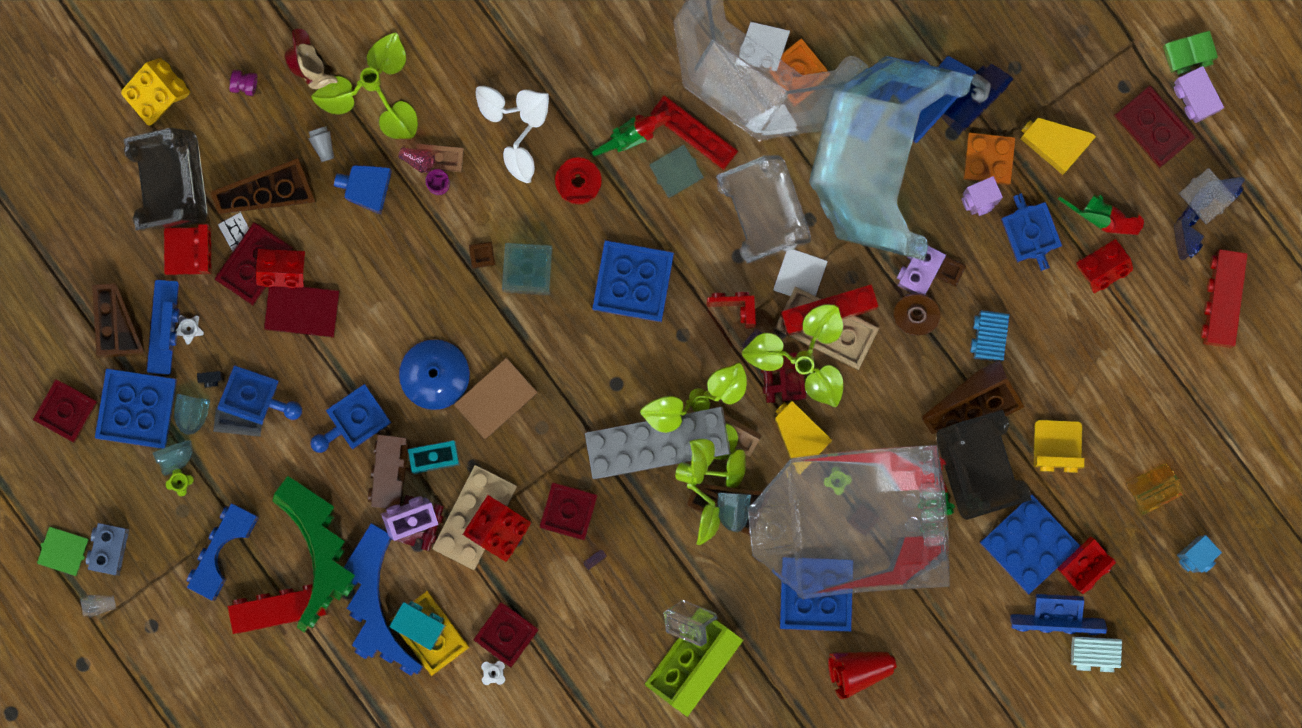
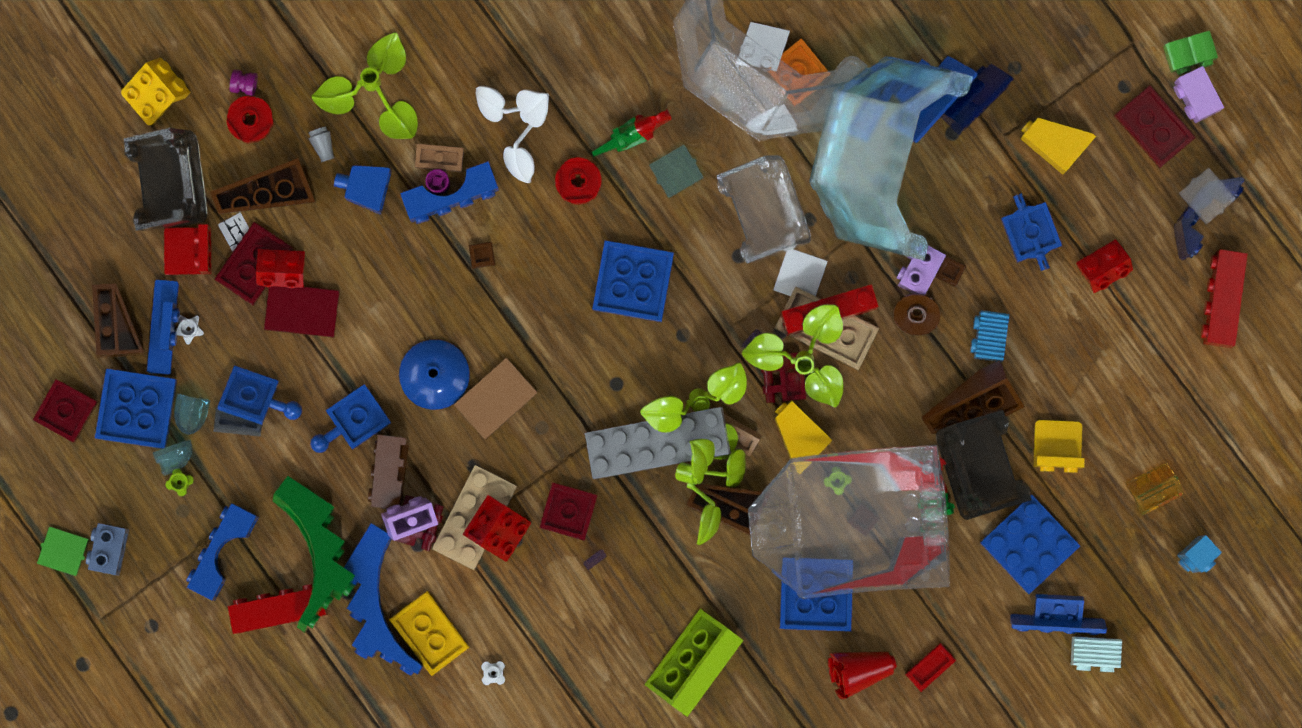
clear cone [80,595,116,618] -> none
black plate [197,371,224,388] -> none
hair [284,28,338,89] -> none
teal brick [389,601,446,650] -> none
clear pink cone [398,146,435,173] -> none
teal brick [408,441,460,474] -> none
dark red plate [473,602,539,668] -> none
clear light blue brick [502,243,553,296] -> none
red tile [650,95,738,170] -> none
clear panel [664,600,717,647] -> none
red bracket [707,292,756,329] -> none
clear light blue brick [717,493,751,532] -> none
lavender brick [961,177,1003,216] -> none
orange plate [963,133,1015,185] -> none
light grey arm [971,74,991,102] -> none
red bracket [1057,537,1116,594] -> none
animal [1058,194,1144,235] -> none
none -> red plate [226,96,274,144]
none -> blue arch [400,162,499,224]
none -> red tile [905,643,956,692]

